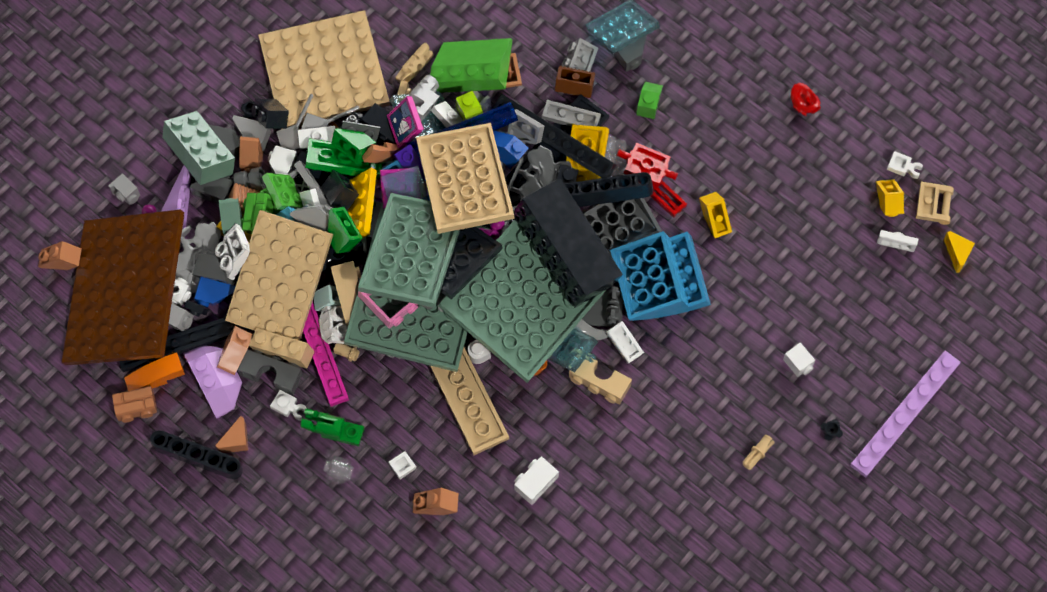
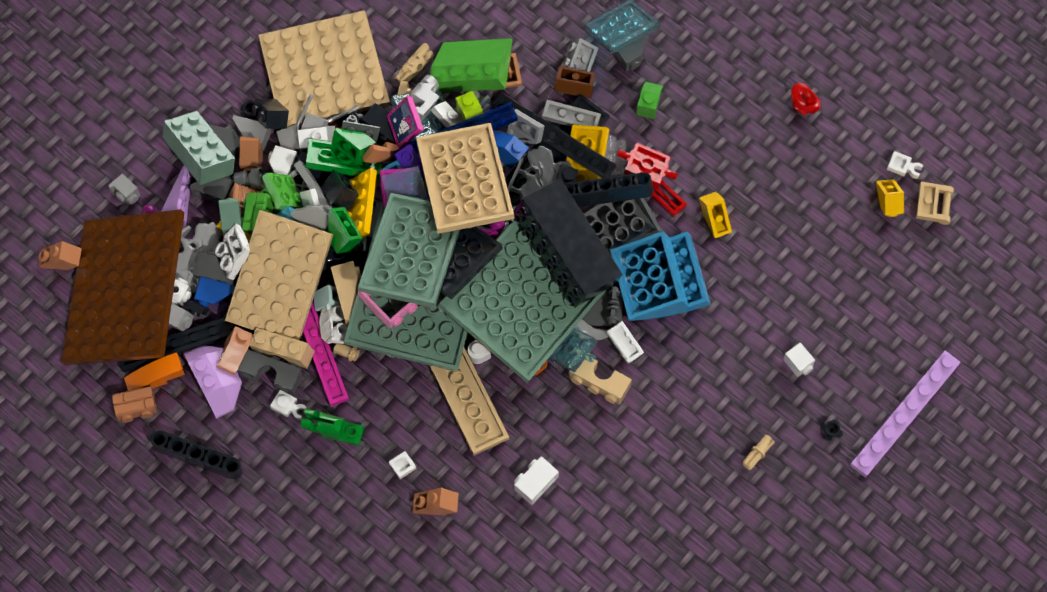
nougat slope [215,416,249,453] -> none
clear head [323,456,354,484] -> none
white plate [877,230,918,252] -> none
yellow slope [943,231,975,273] -> none

